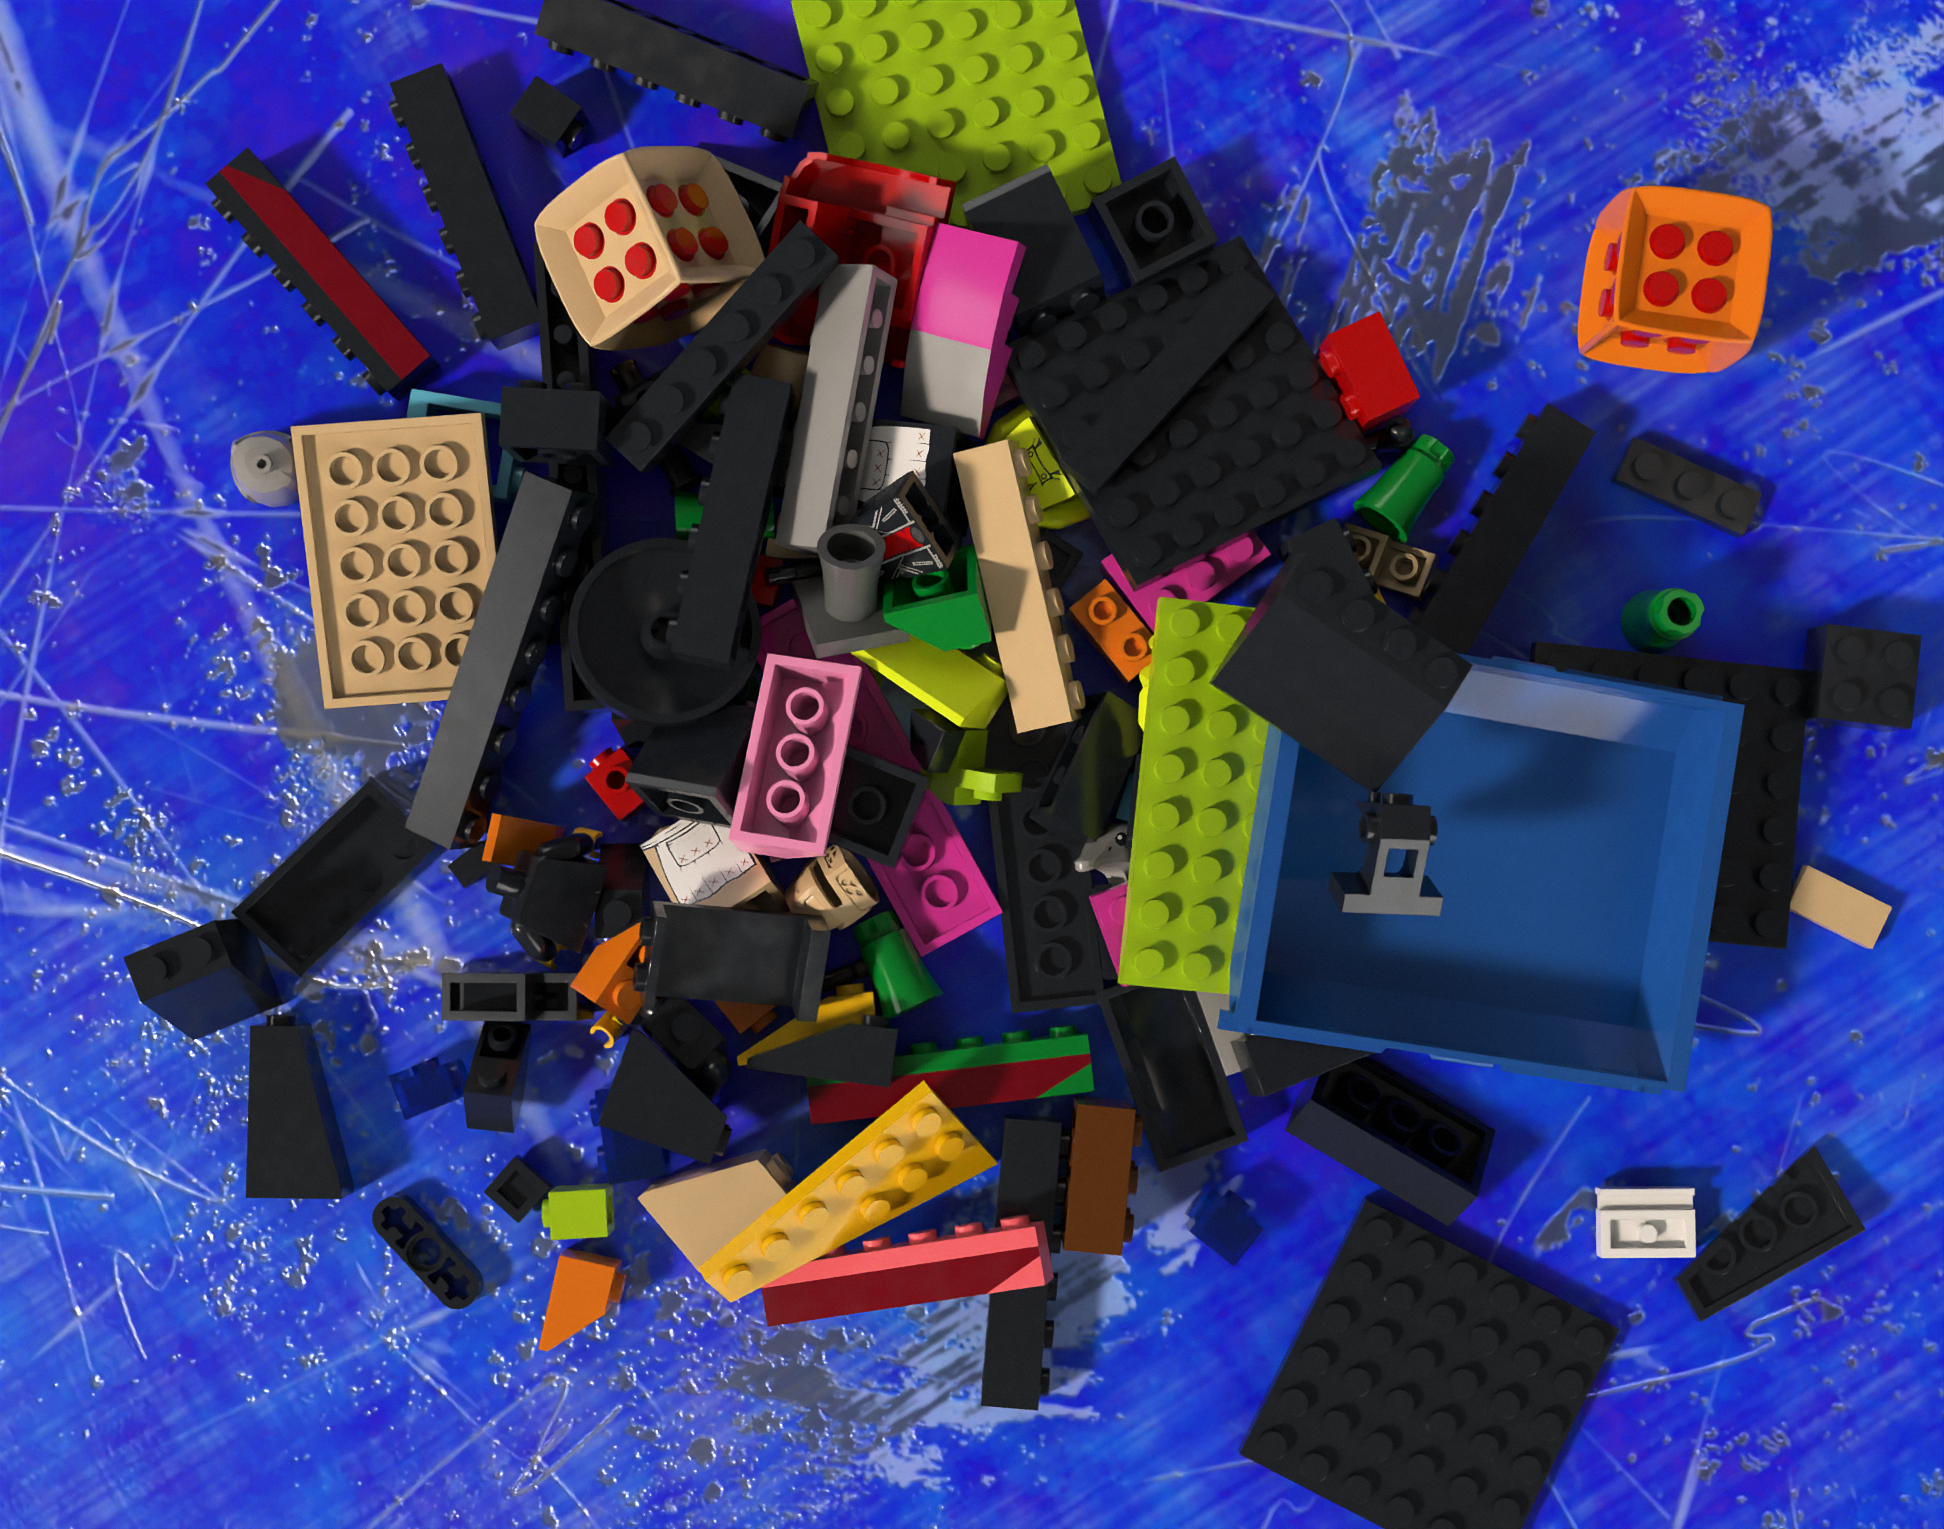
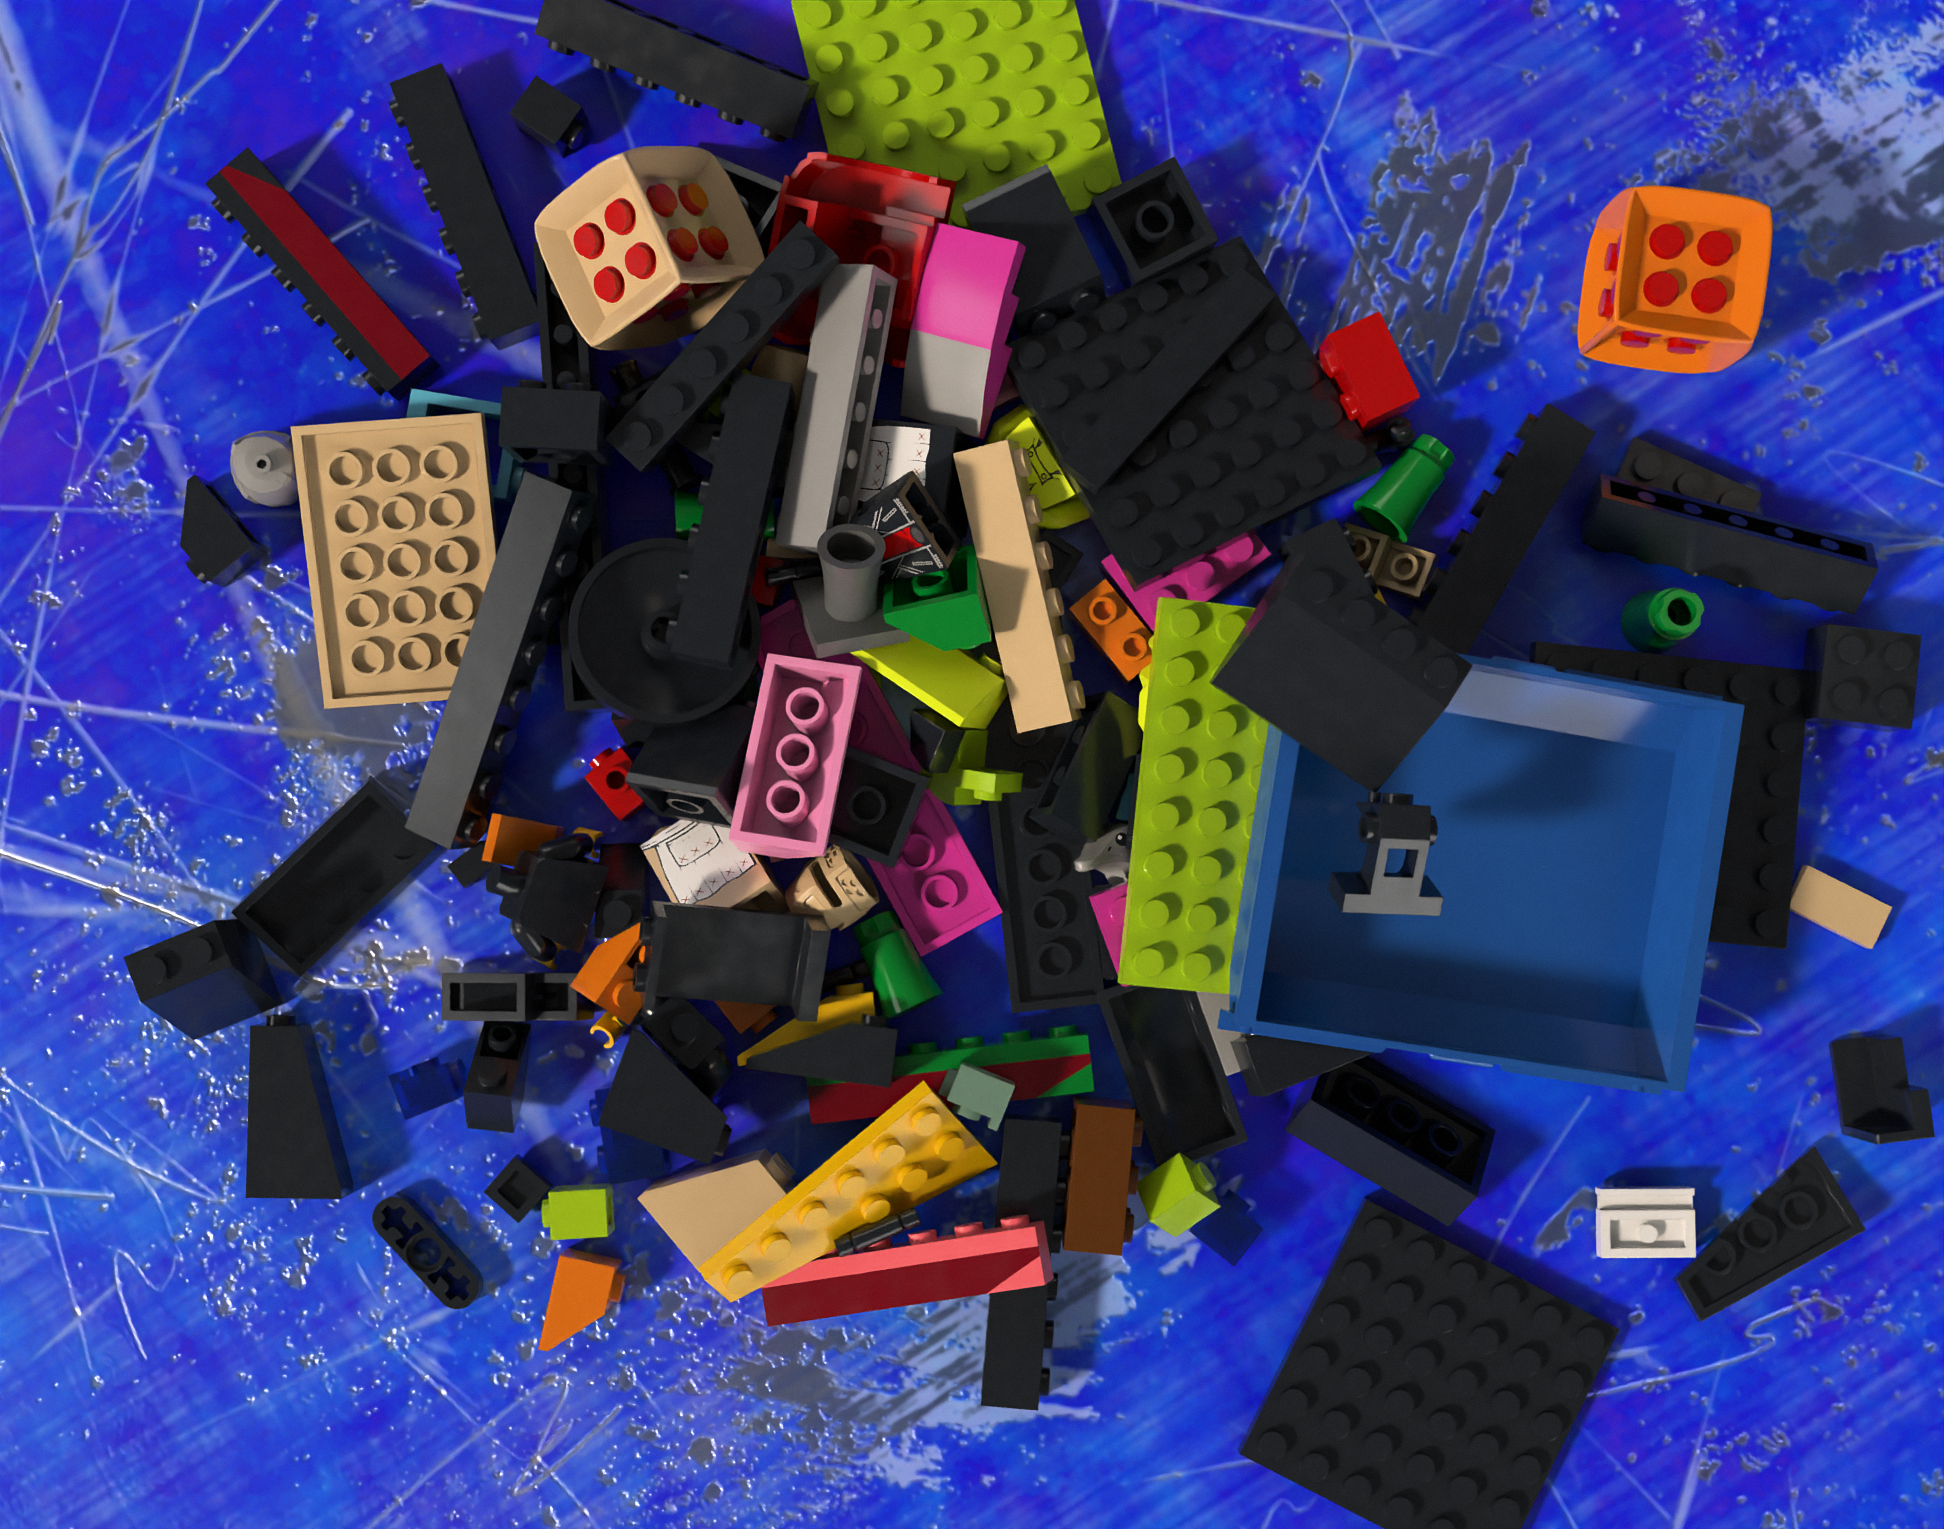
none -> black slope [180,474,267,588]
none -> black wheel [834,1206,921,1258]
none -> sand green brick [938,1061,1015,1131]
none -> lime brick [1137,1153,1221,1237]
none -> black brick [1581,473,1879,614]
none -> black panel [1829,1034,1935,1144]

